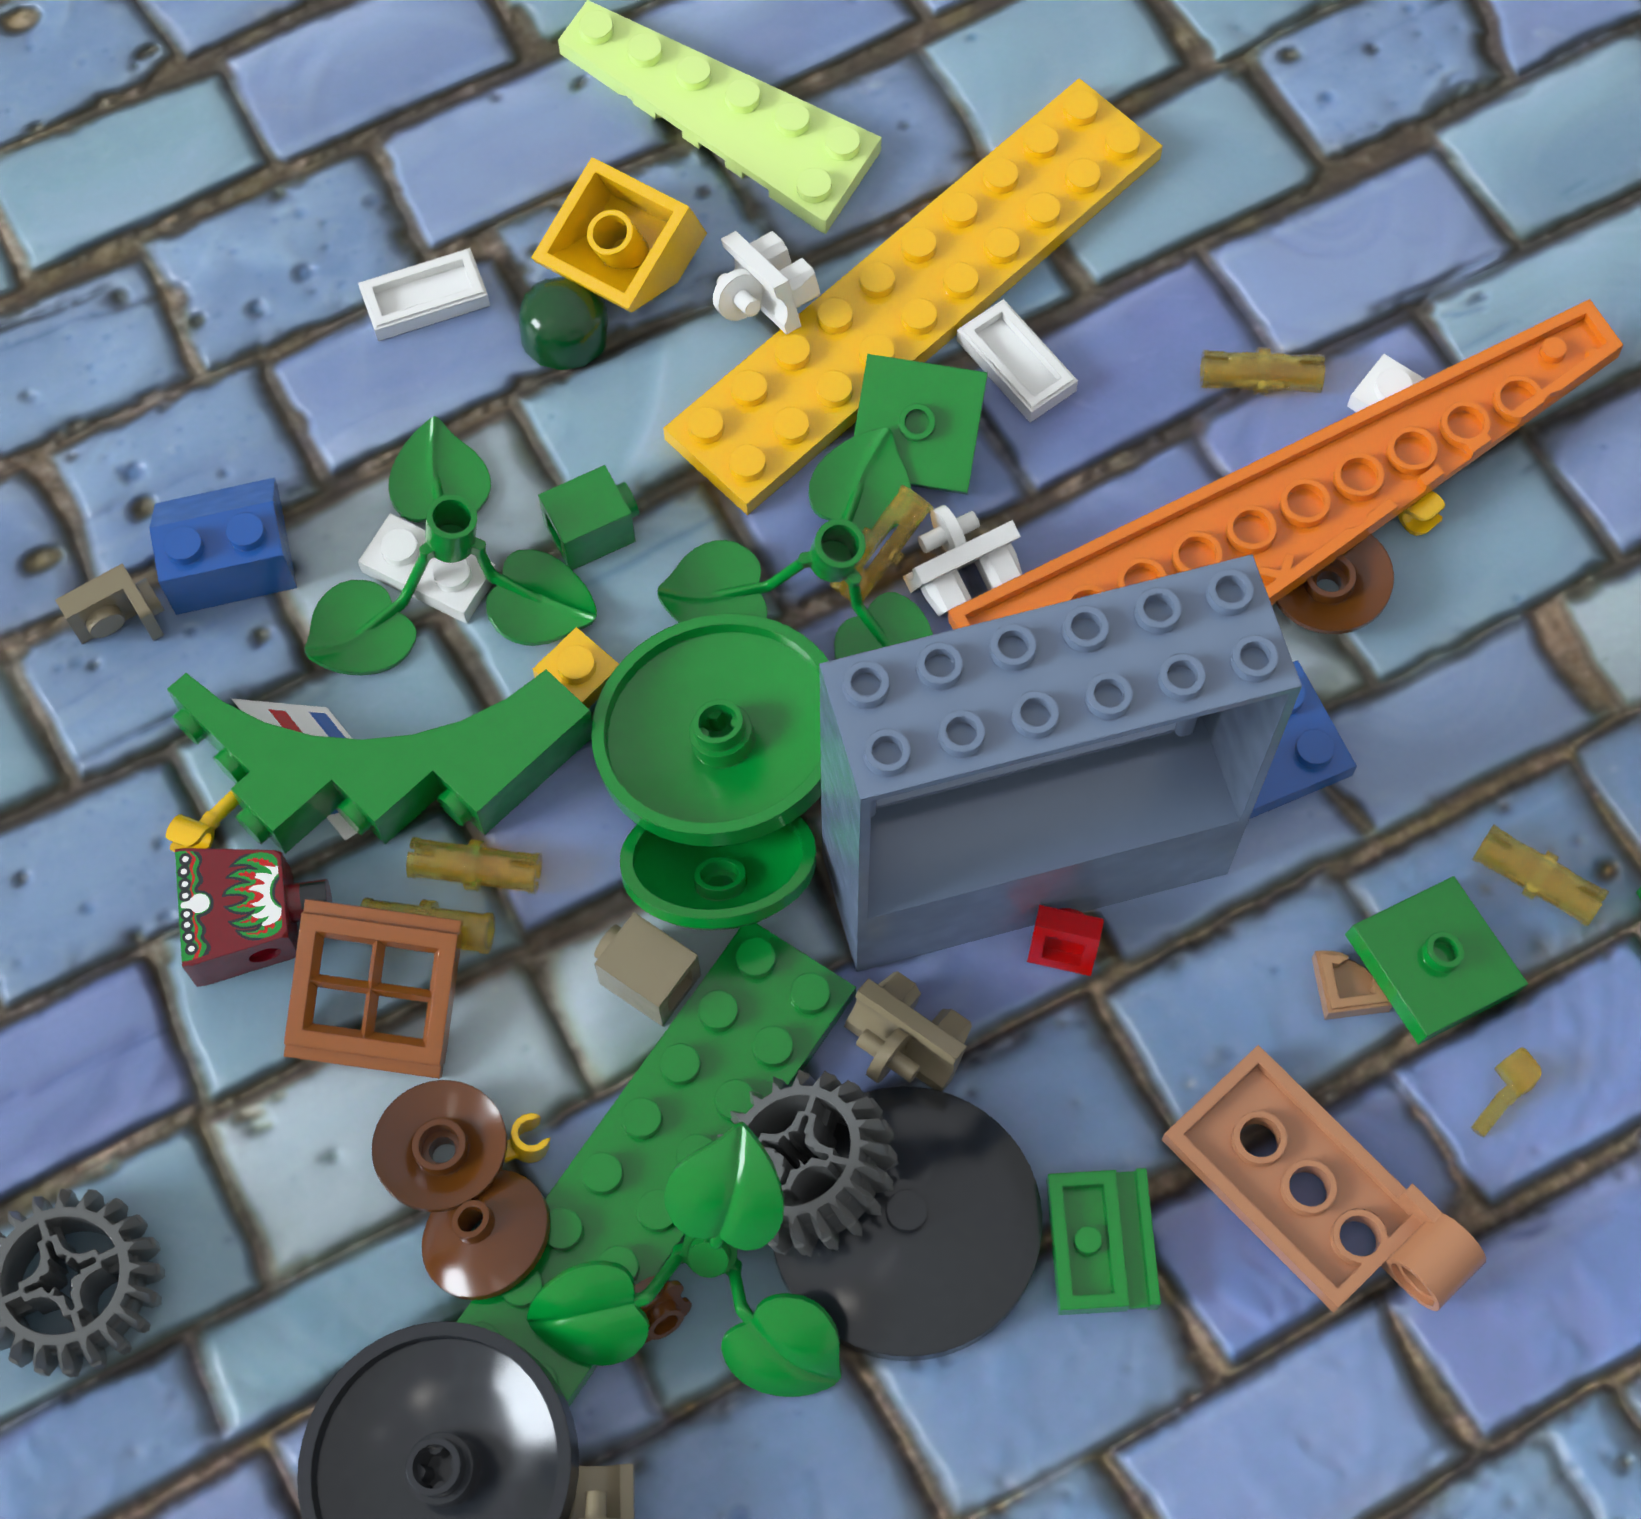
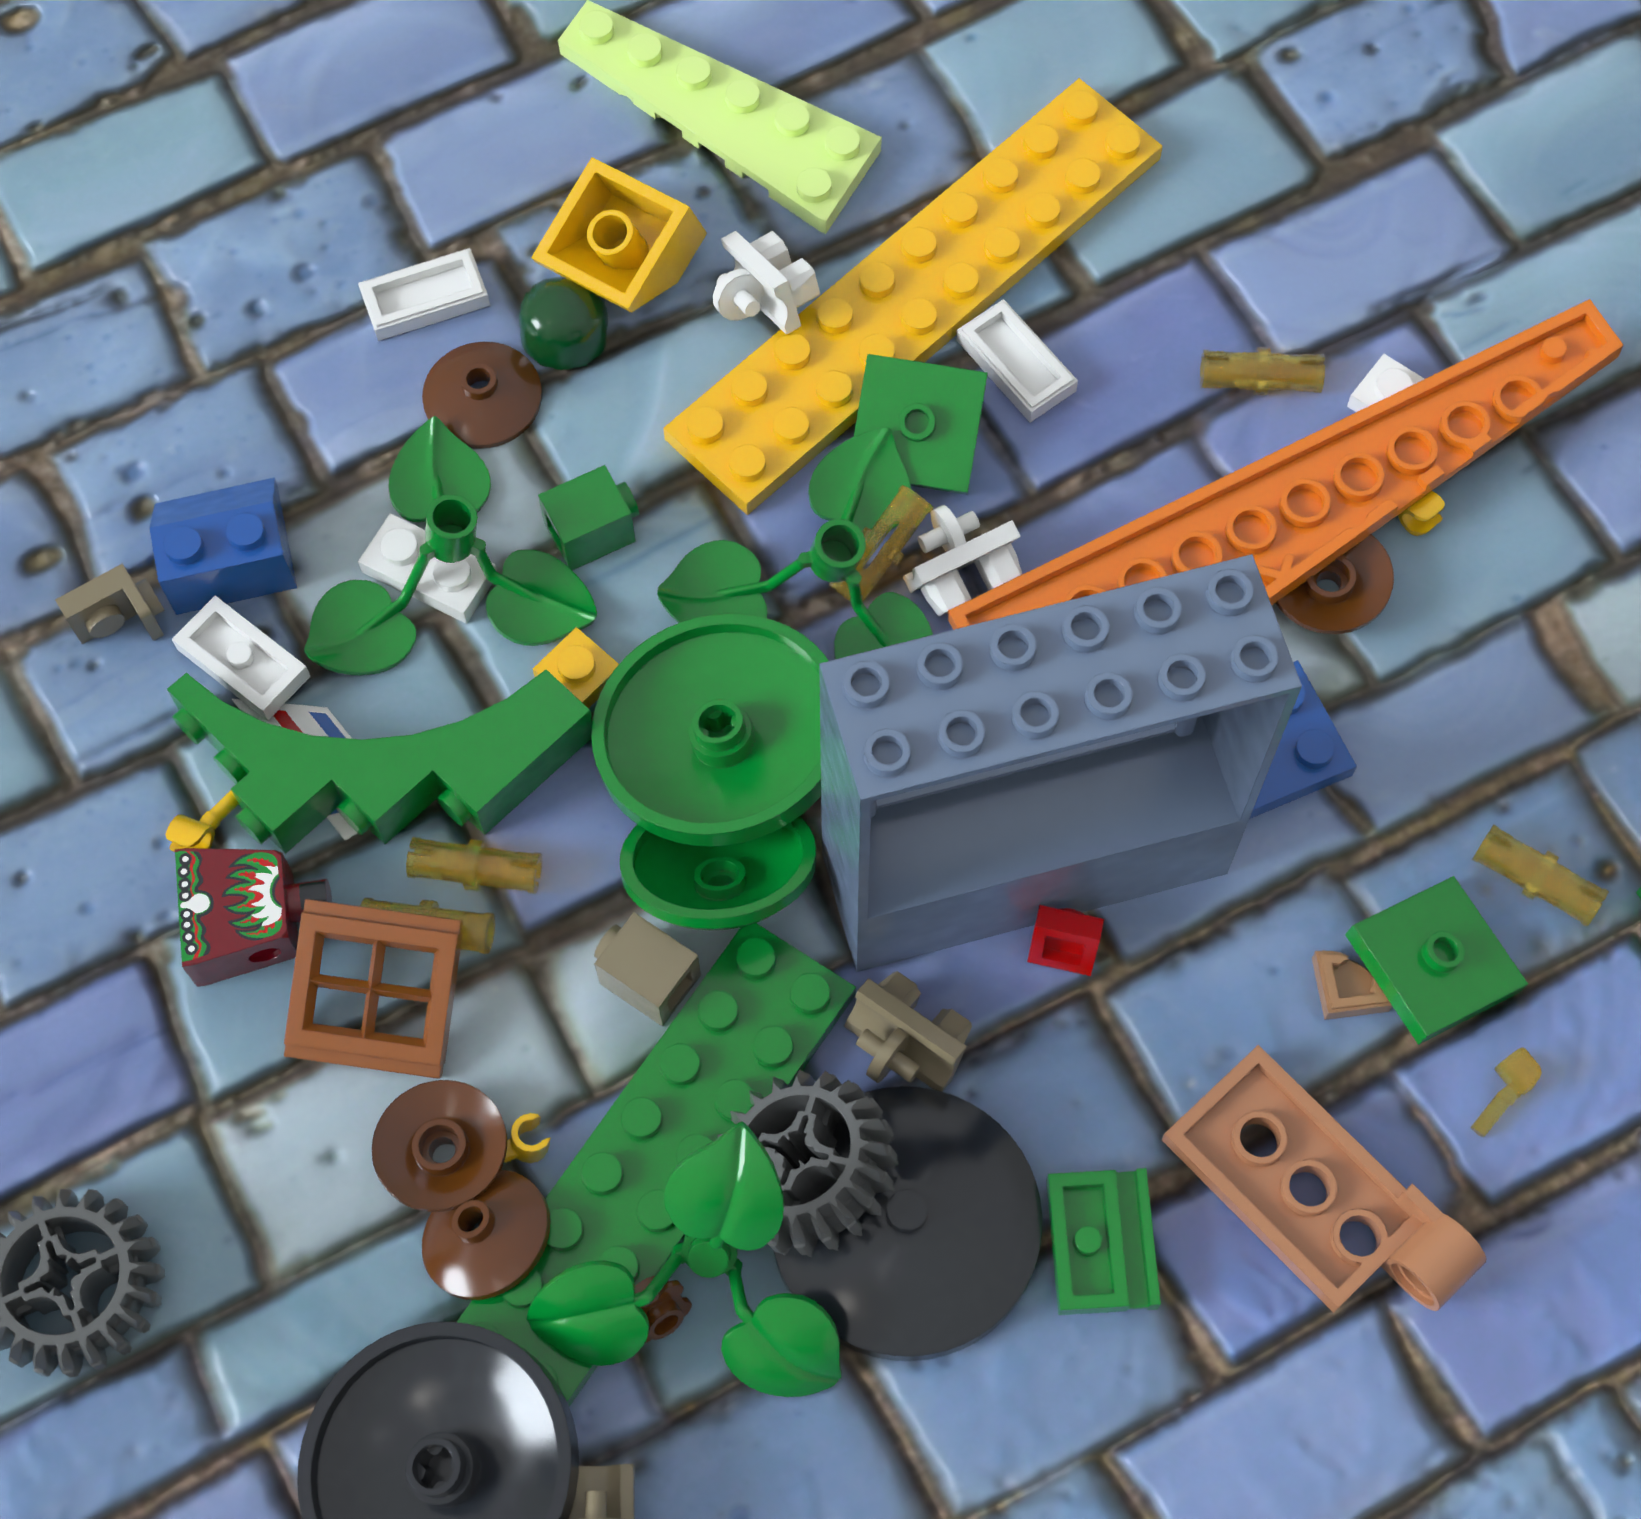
none -> white plate [172,596,311,721]
none -> reddish brown dish [422,342,542,449]

